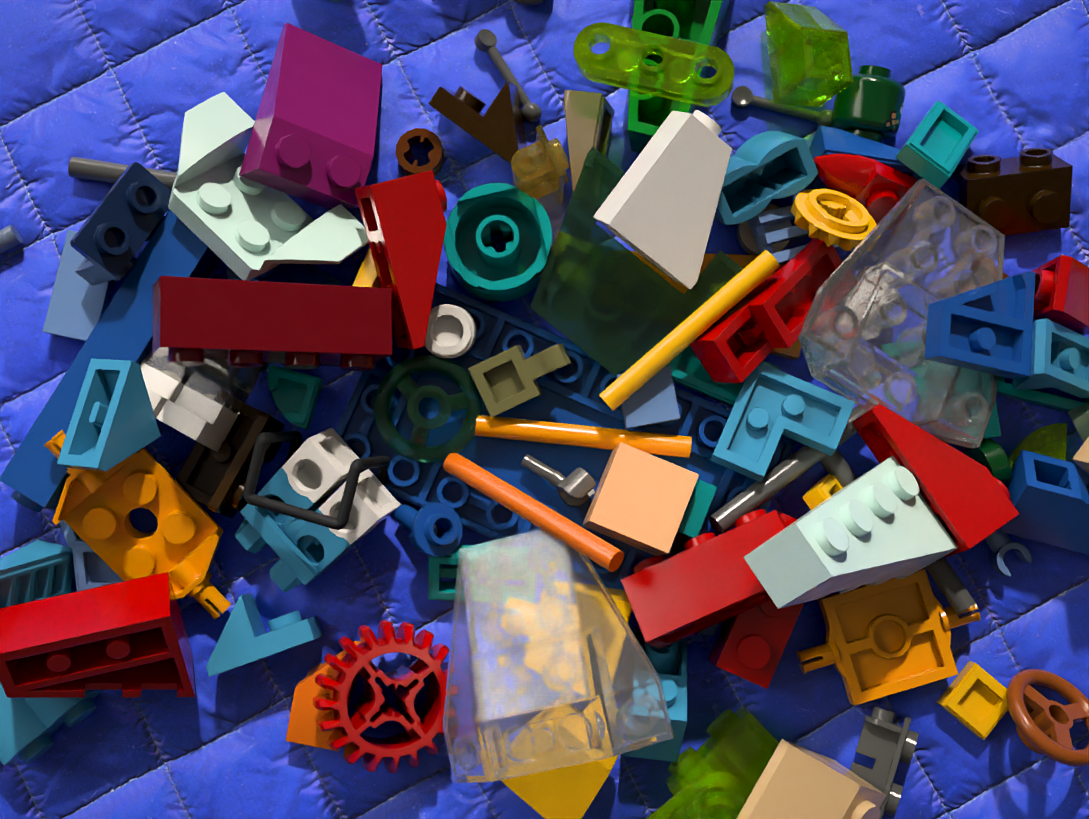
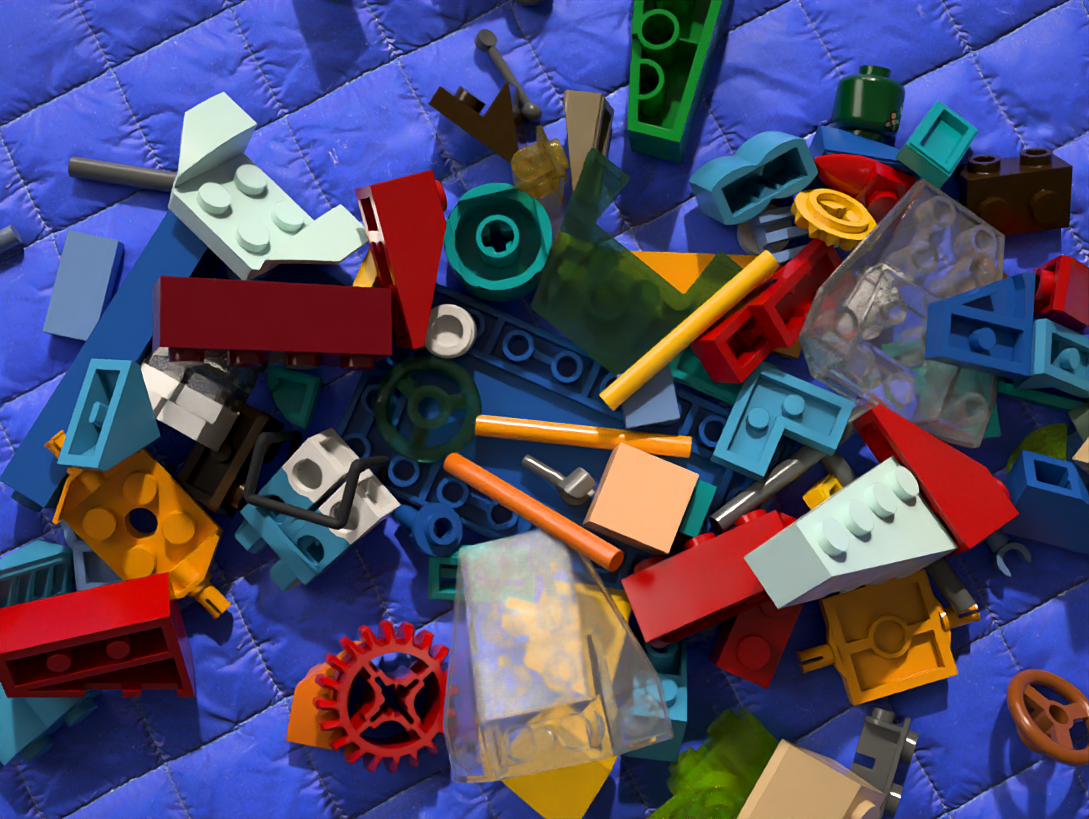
dark blue bracket [70,162,171,286] -> none
dark azure slope [206,593,323,677] -> none
magenta slope [239,23,382,210] -> none
reddish brown bush [395,128,444,176] -> none
olive plate [468,343,572,417] -> none
clear neon green plate [573,22,734,107] -> none
white slope [593,110,732,290] -> none
dark grey hinge [731,86,833,127] -> none
clear neon green slope [764,1,853,107] -> none
yellow tile [936,661,1008,740] -> none
dark green tile [964,438,1012,488] -> none

